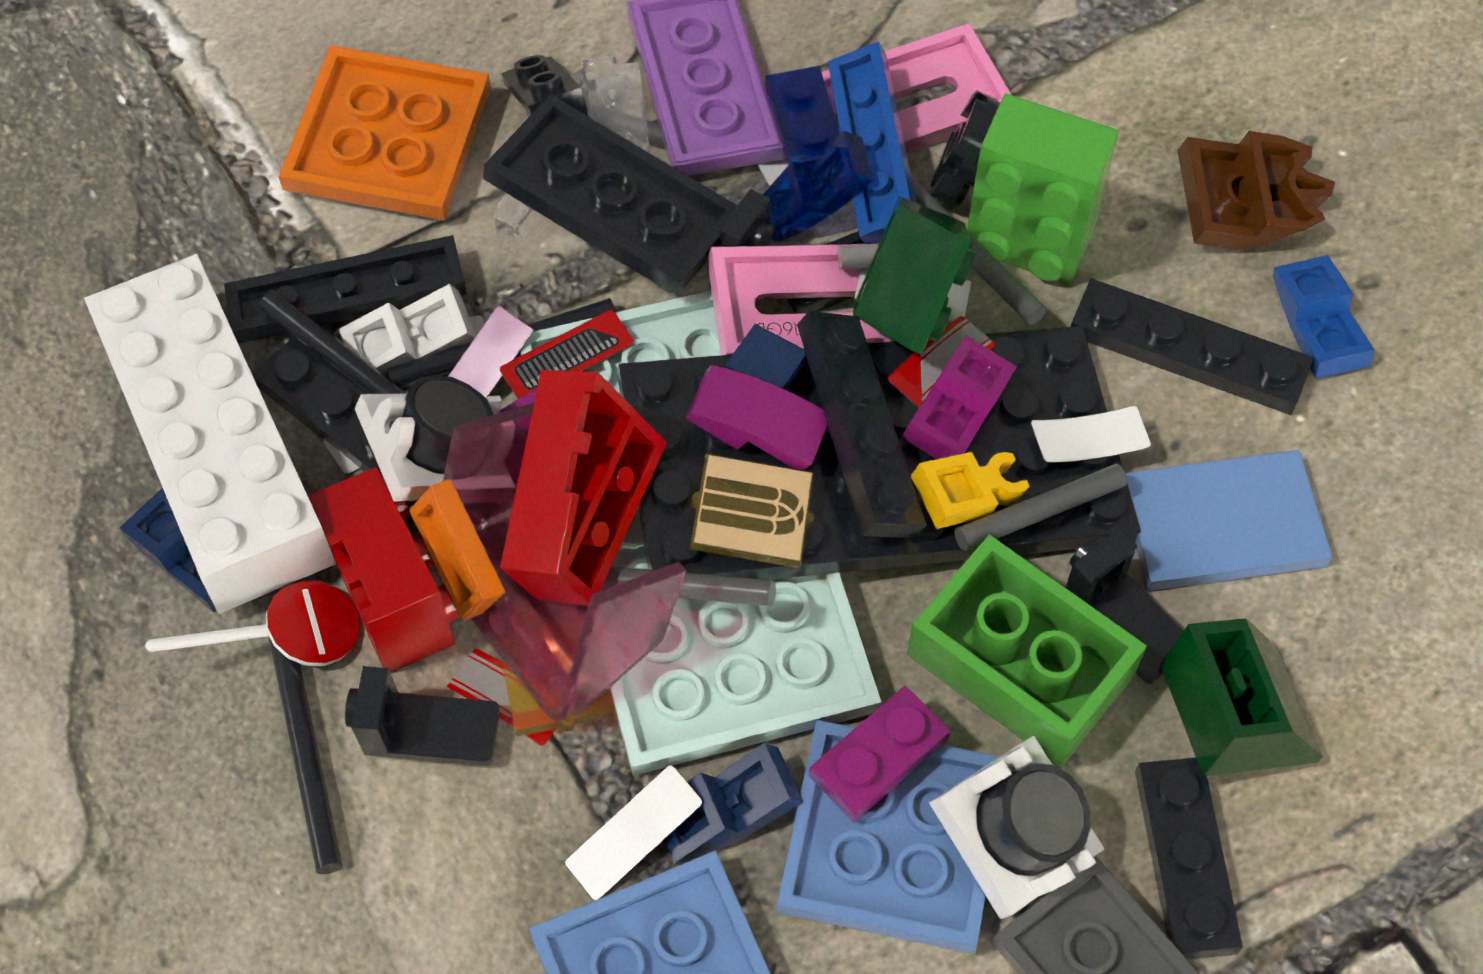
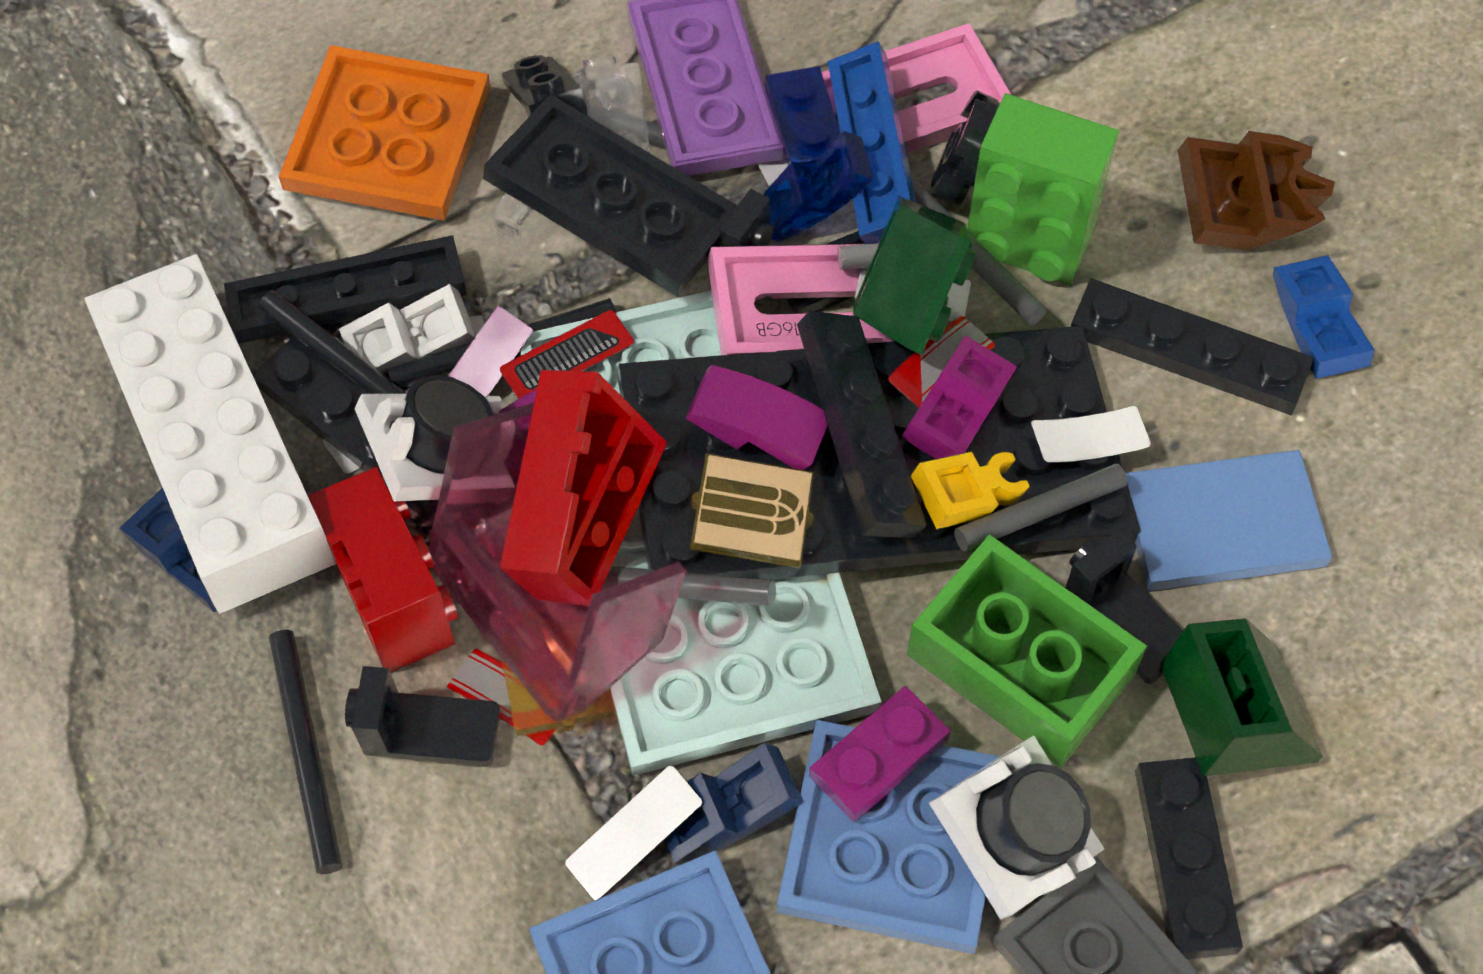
red piece [145,580,360,666] -> none
orange tile [409,479,506,621] -> none
dark blue tile [725,323,807,390] -> none

